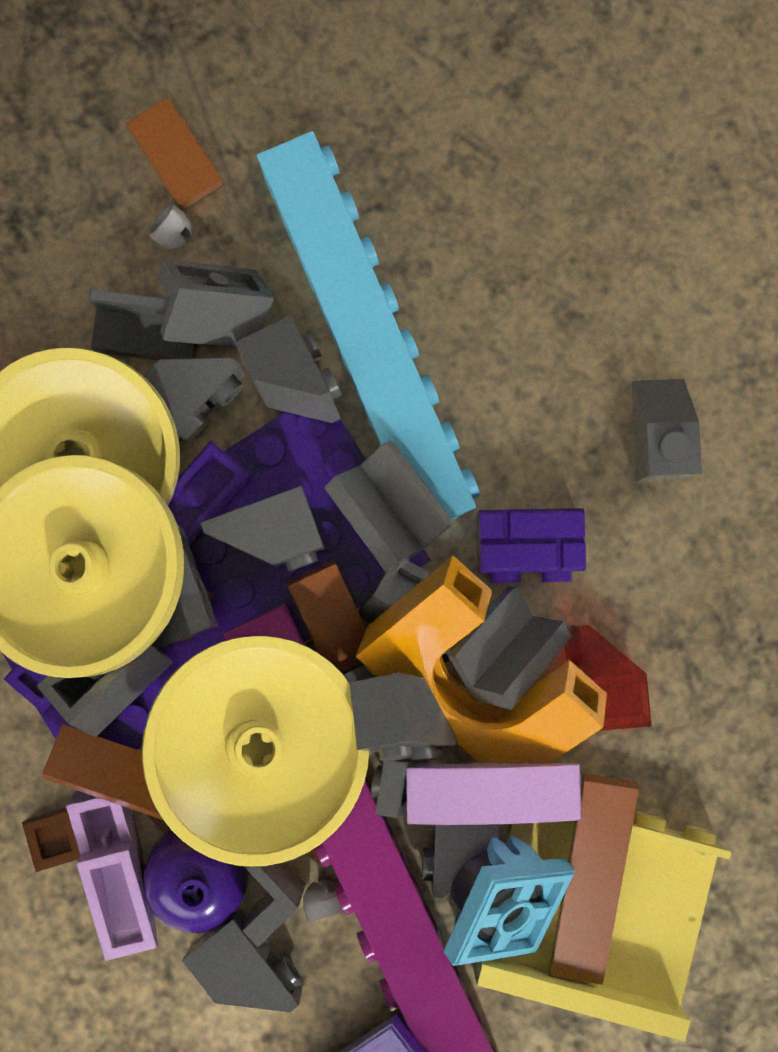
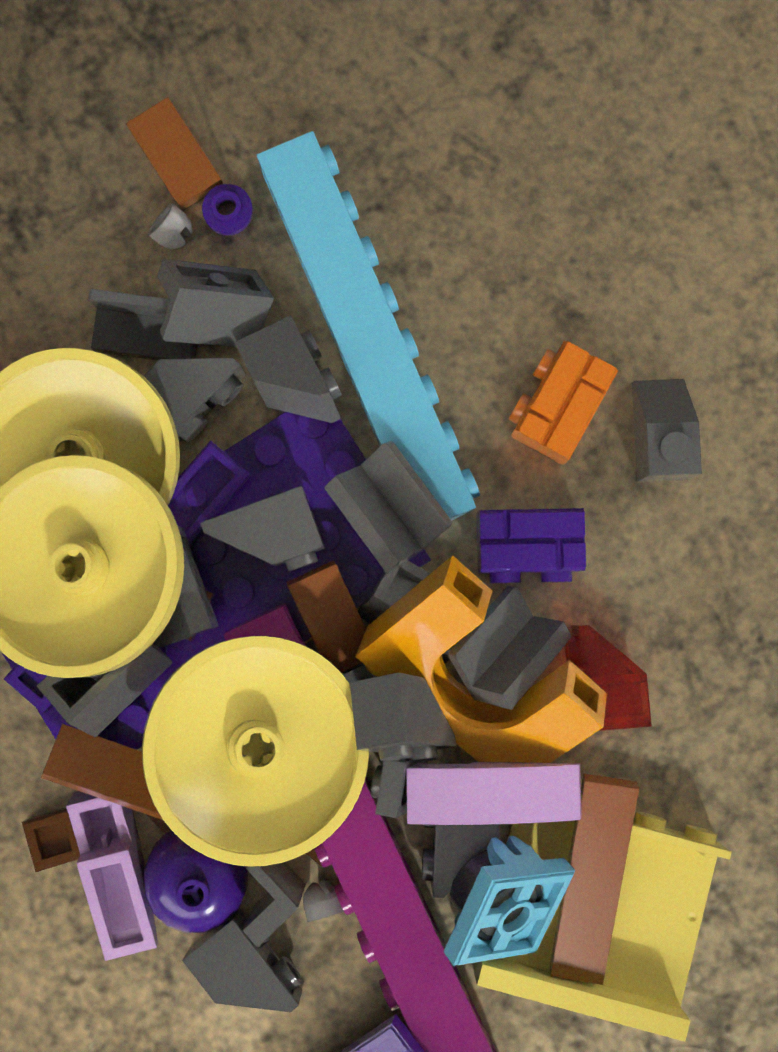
none -> dark purple plate [202,184,253,235]
none -> orange brick [508,341,619,465]

